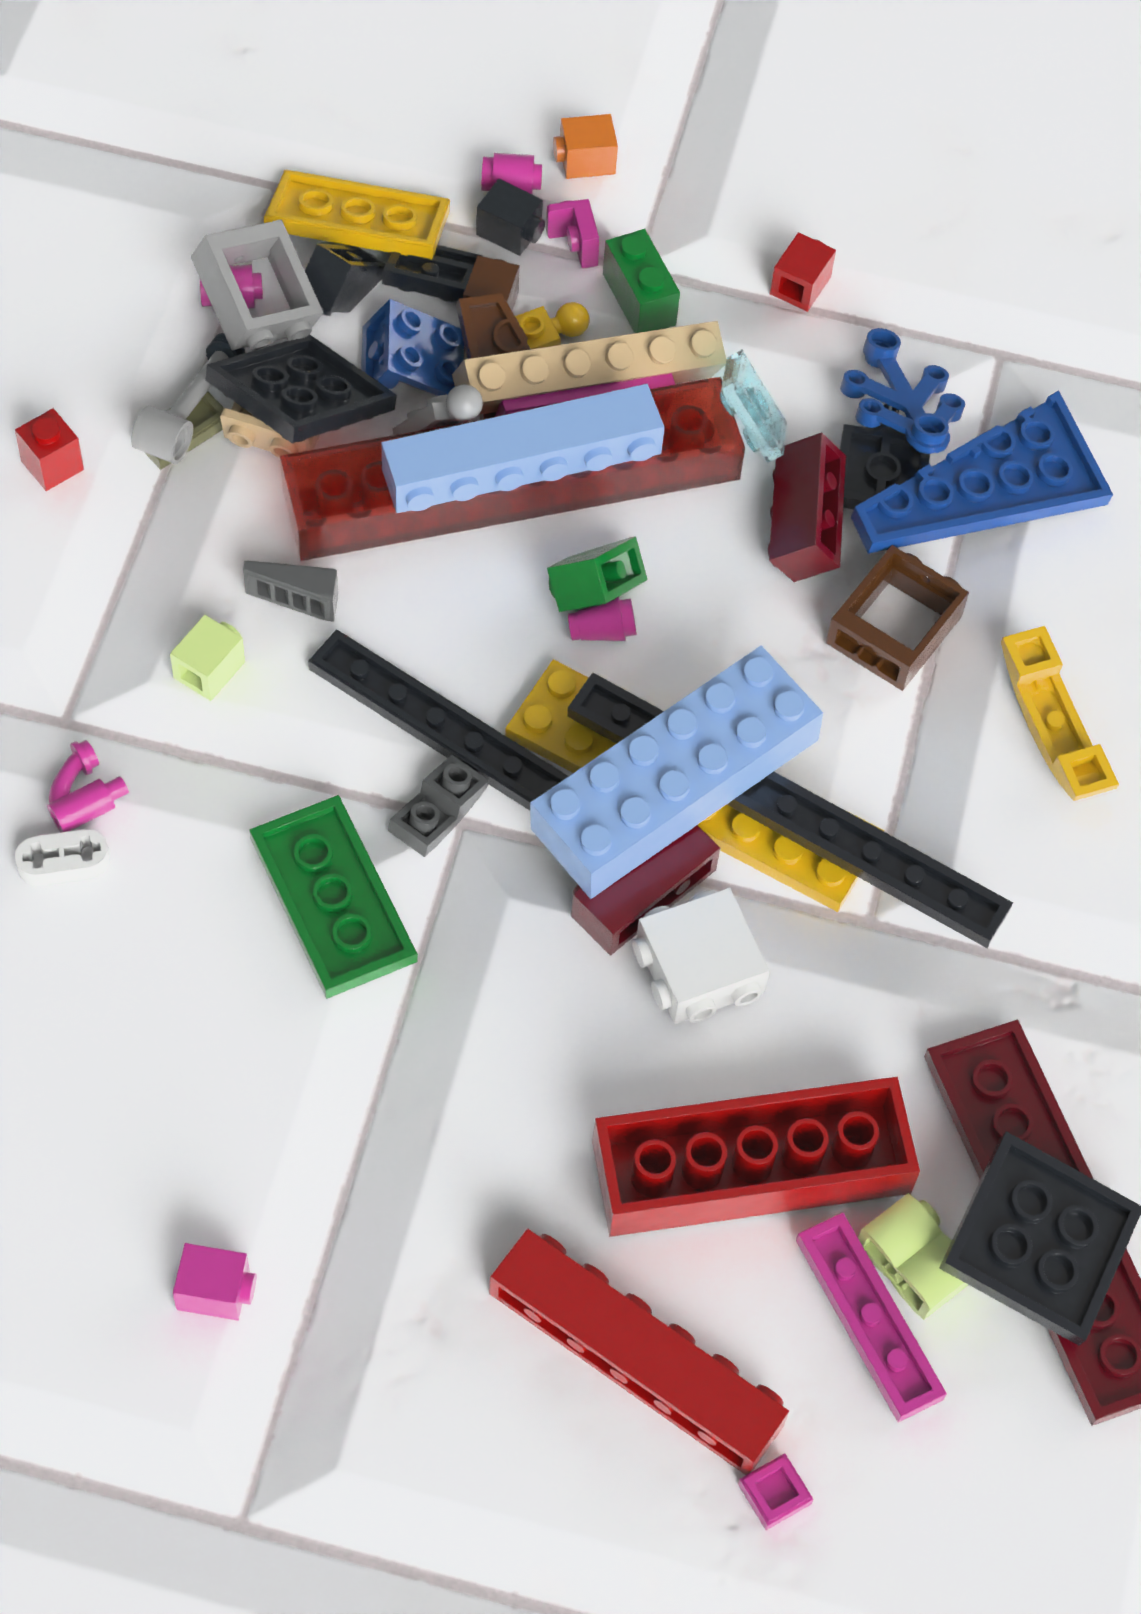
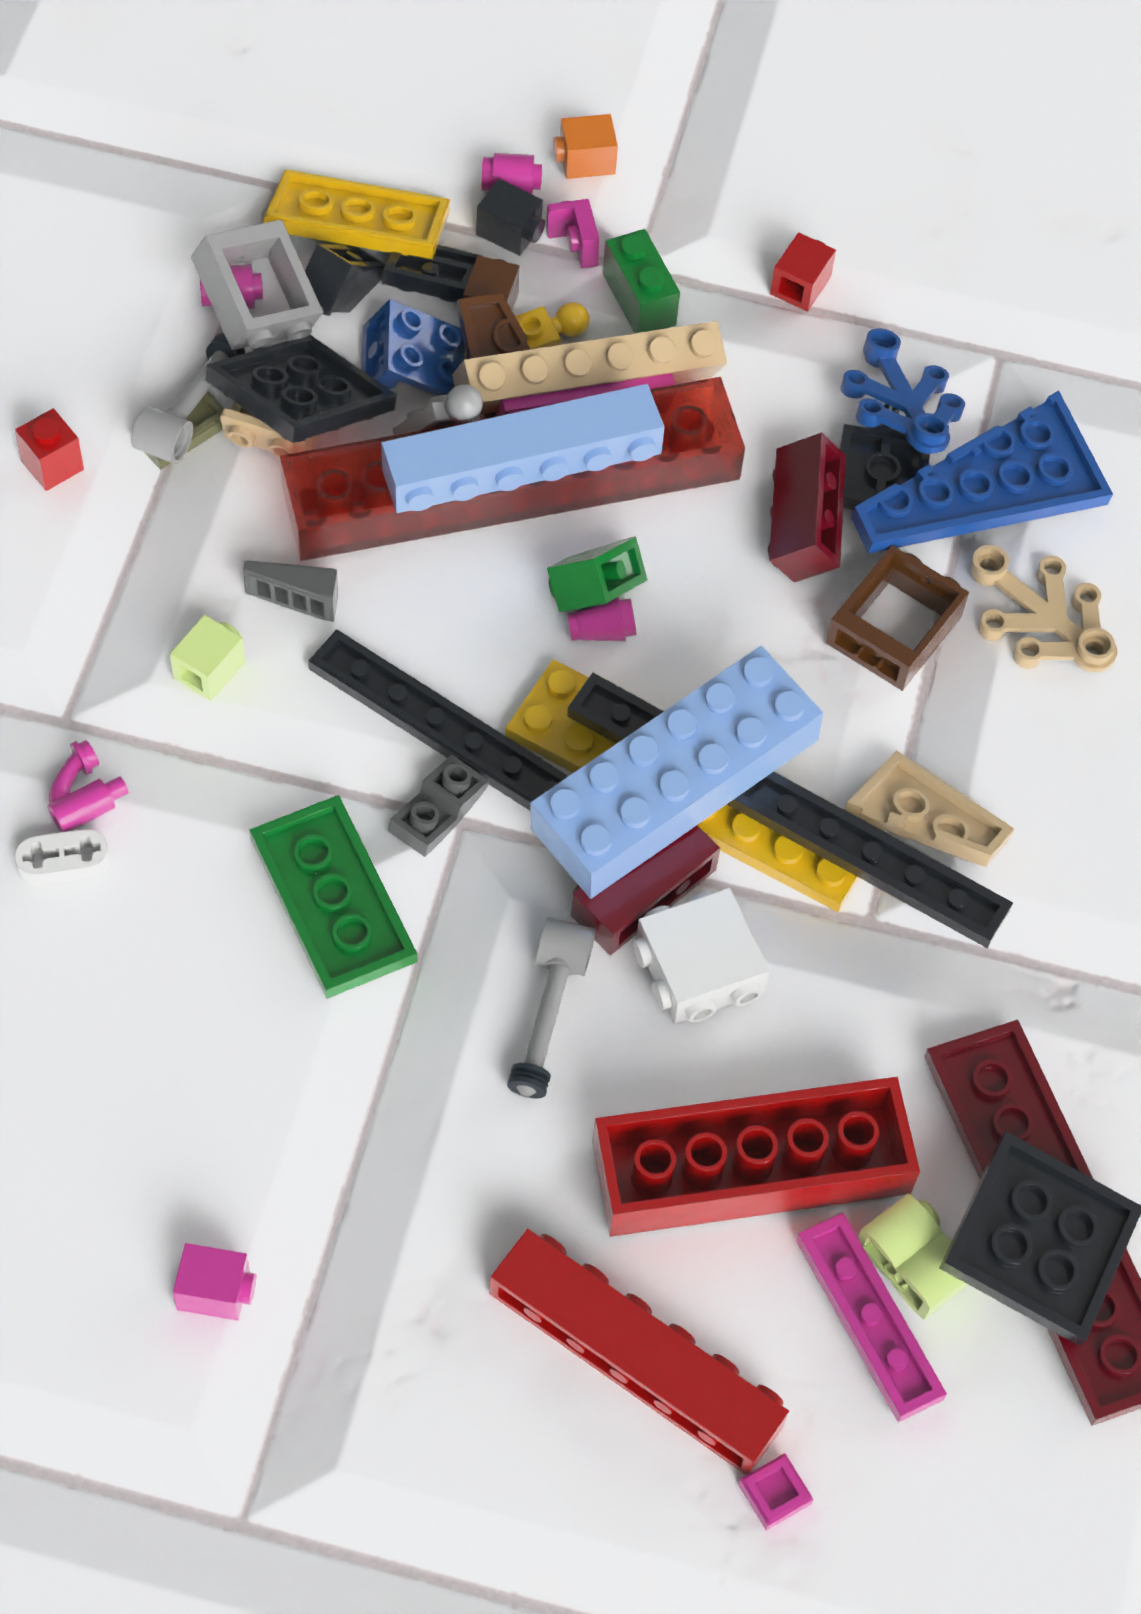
clear light blue plate [719,349,787,463] -> none
yellow slope [1001,626,1119,801] -> none
none -> light grey piece [507,917,596,1099]
none -> tan wing [844,750,1015,867]
none -> tan plant [970,545,1118,672]

